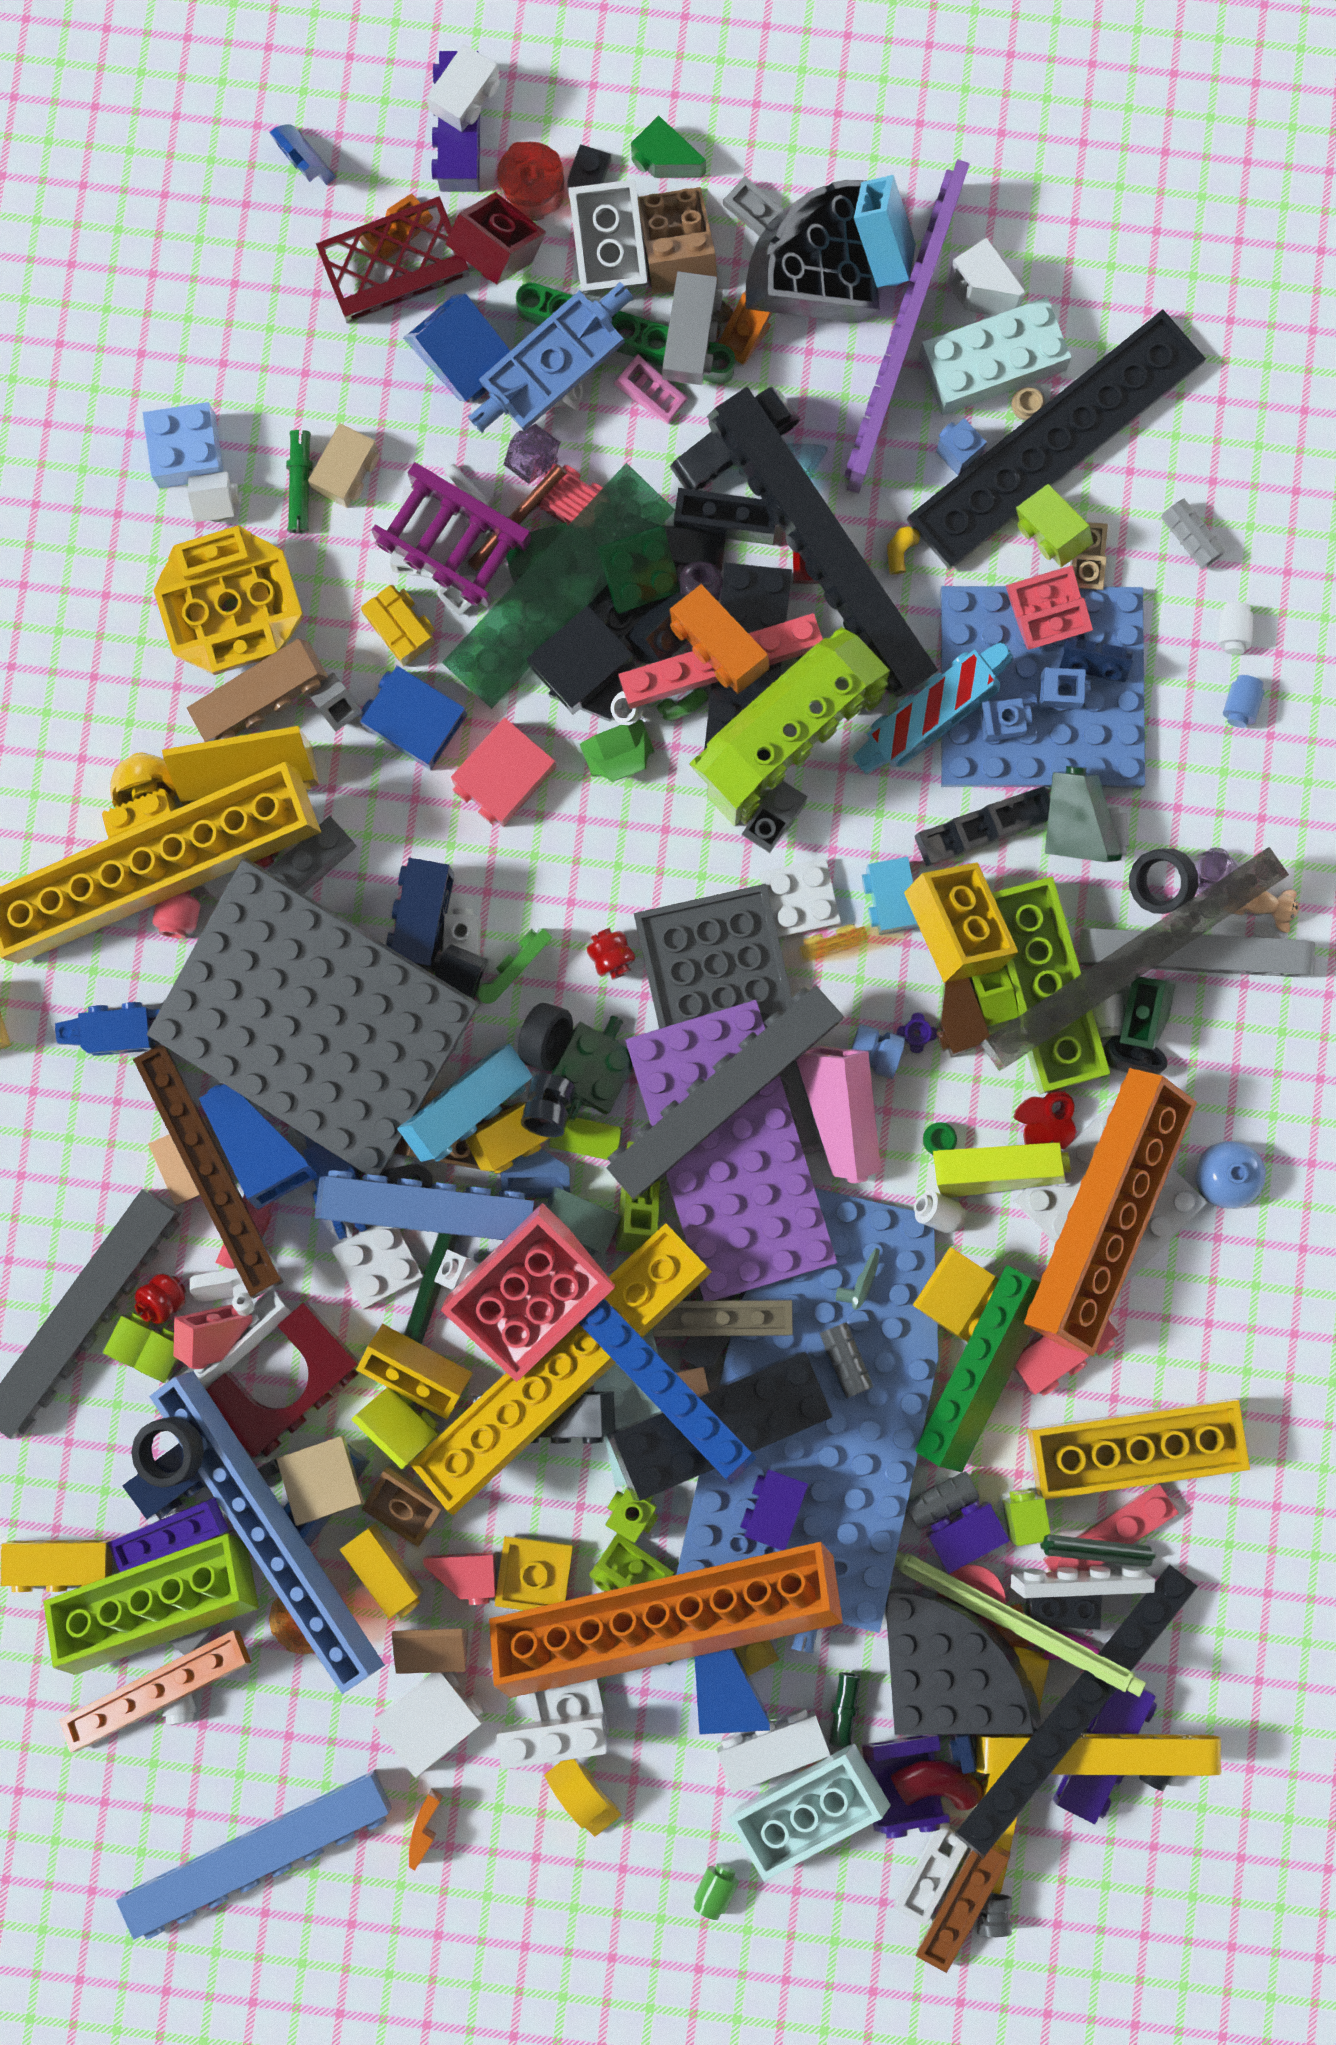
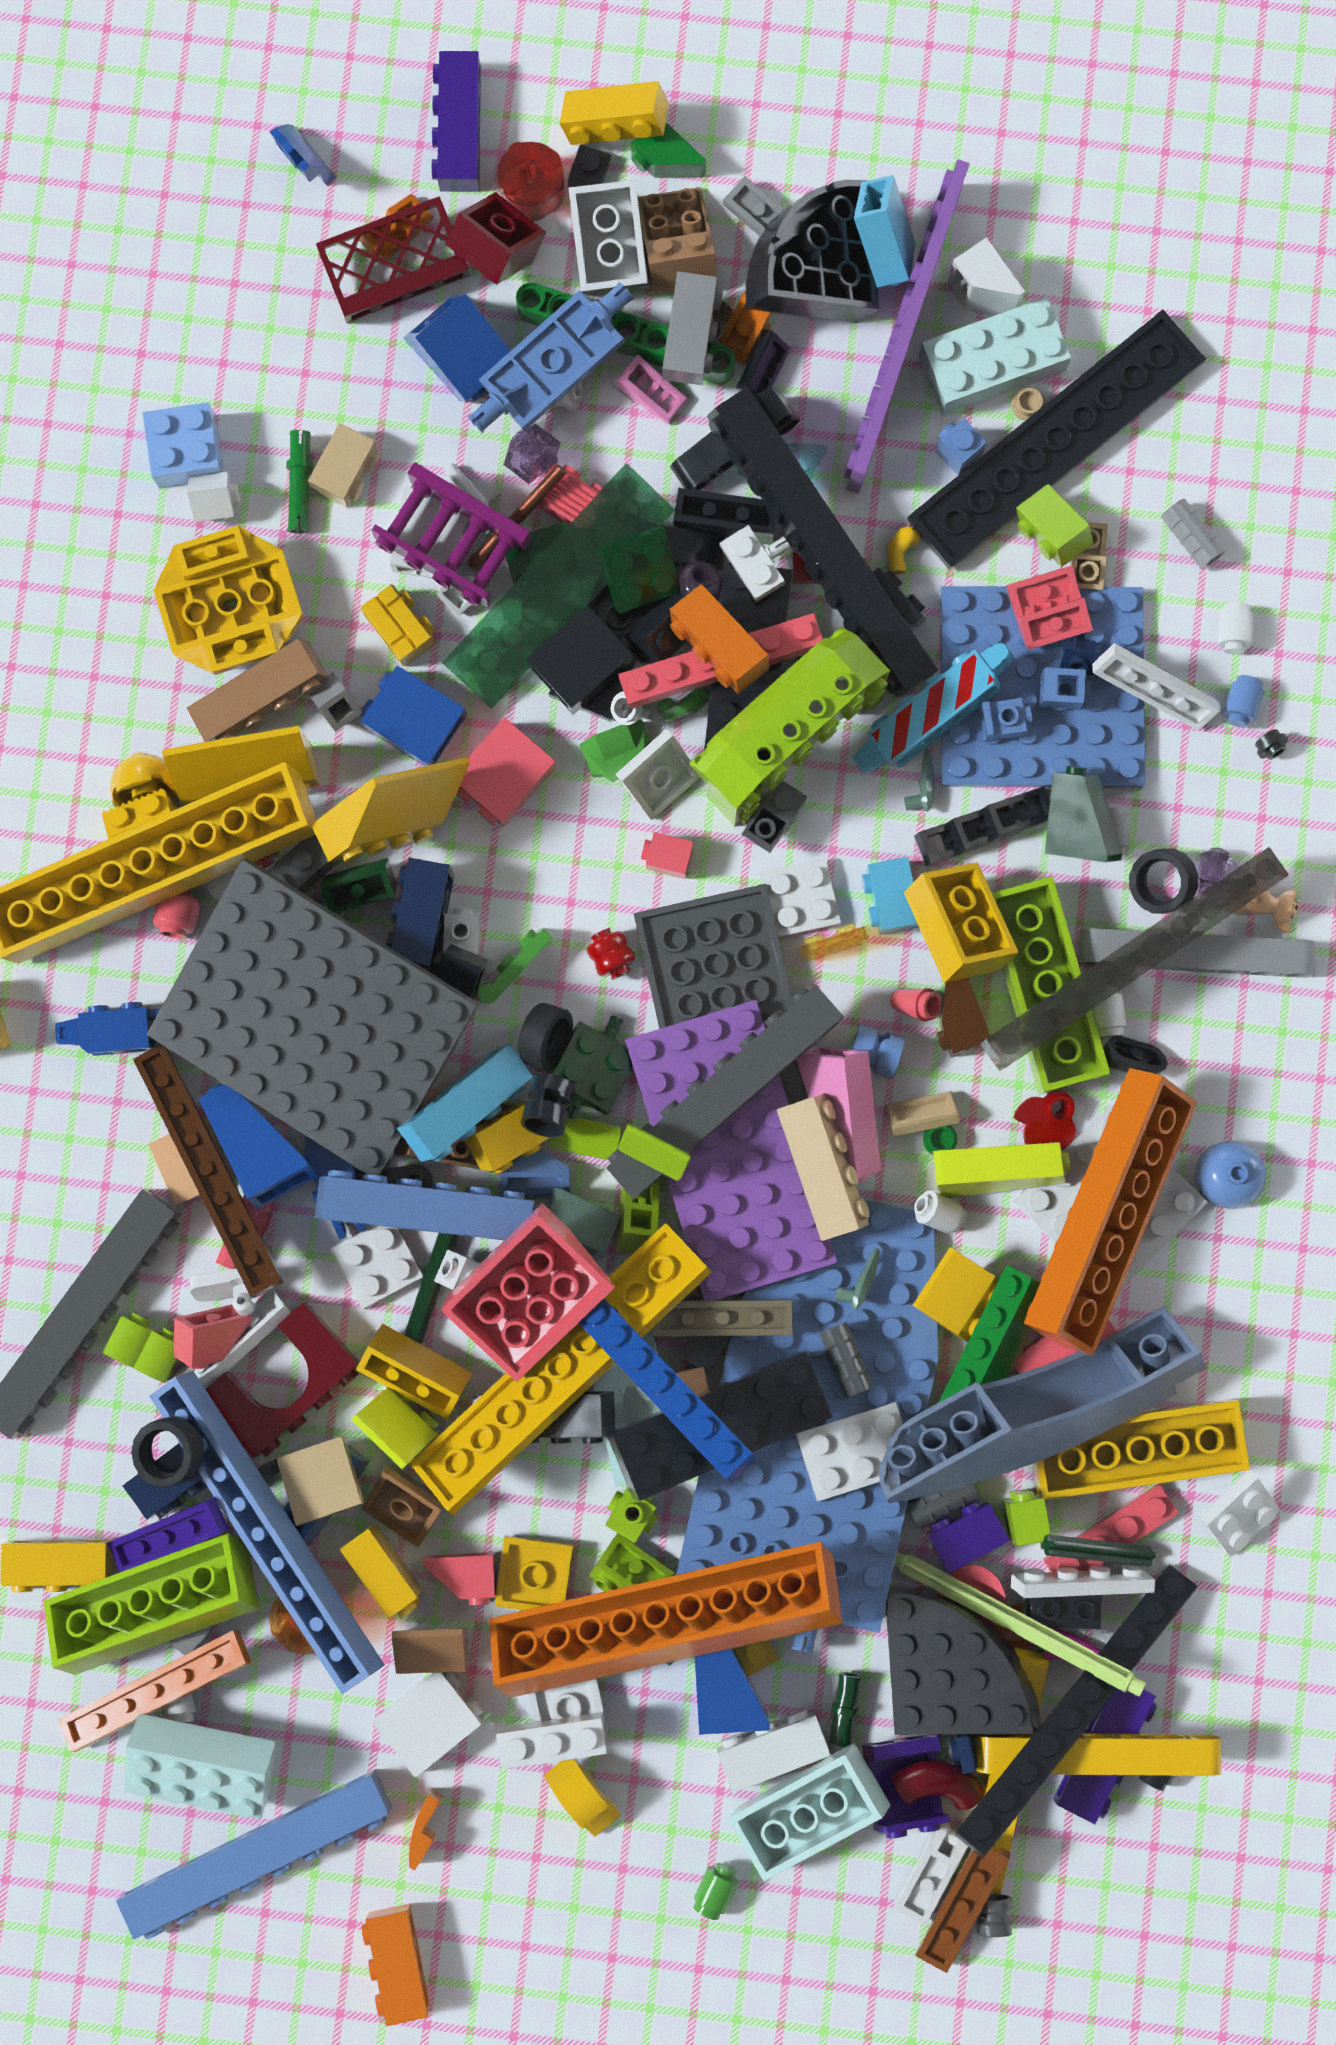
red piece [135,1273,186,1324] -> none
white brick [426,44,500,132] -> none
dark purple brick [740,1469,808,1551] -> none
dark purple plate [897,1013,937,1054] -> none
lime brick [972,967,1019,1027] -> none
dark green slope [1120,975,1176,1049] -> none
none -> light aqua brick [124,1713,276,1819]
none -> yellow slope [311,757,470,862]
none -> dark green brick [320,857,397,914]
none -> orange brick [361,1903,431,2026]
none -> yellow brick [559,81,669,145]
none -> white plate [615,729,700,821]
none -> lime slope [618,1124,691,1181]
none -> coral brick [641,832,693,879]
none -> white plate [720,525,791,602]
none -> black plate [736,329,791,397]
none -> tan brick [777,1093,869,1241]
none -> white plate [796,1402,903,1501]
none -> black plate [873,567,927,628]
none -> sand blue slope [879,1306,1205,1503]
none -> tan tile [885,1091,960,1137]
none -> coral cone [890,988,942,1022]
none -> sand green bar [904,749,934,812]
none -> white plate [1092,643,1221,730]
none -> white plate [1199,1470,1281,1557]
none -> pearl dark grey plate [1255,729,1288,760]

